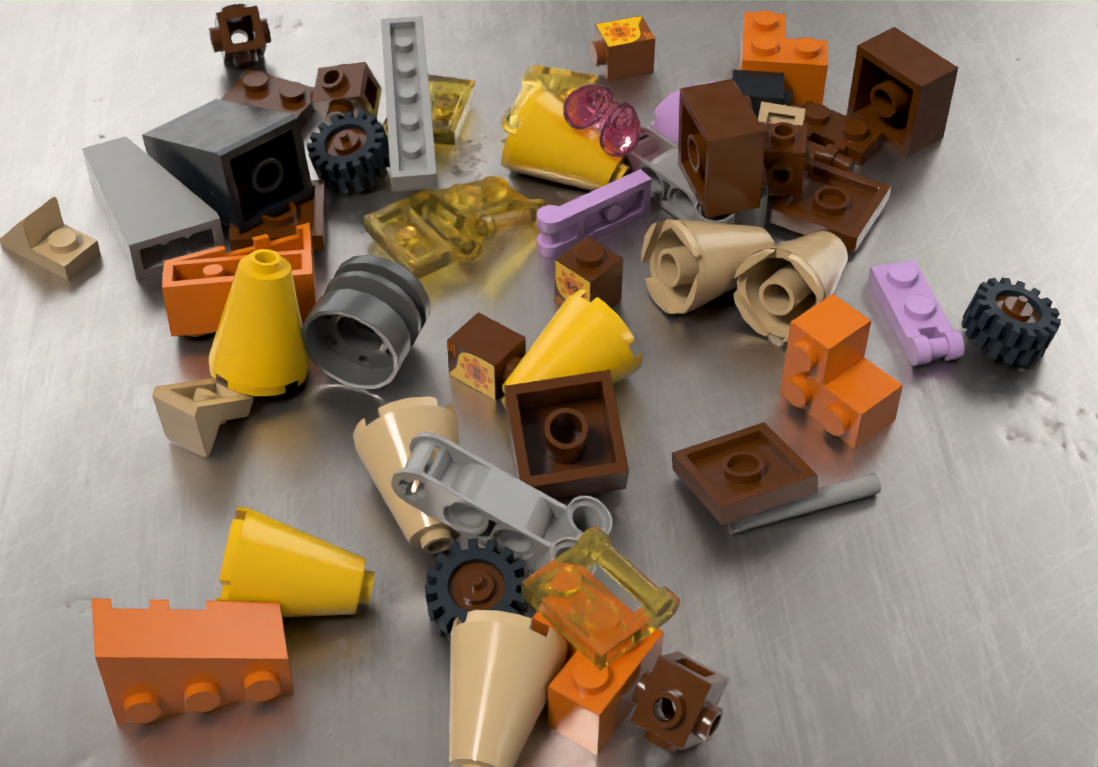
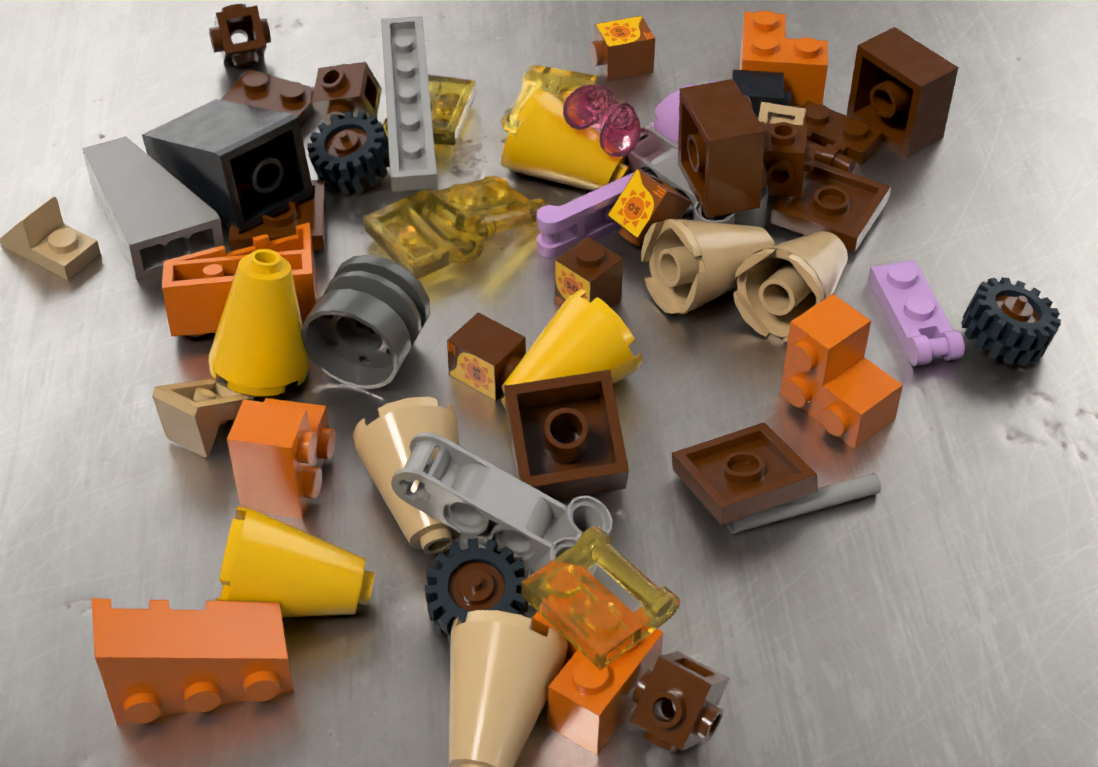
none -> orange brick [227,398,336,519]
none -> brick [608,169,692,247]

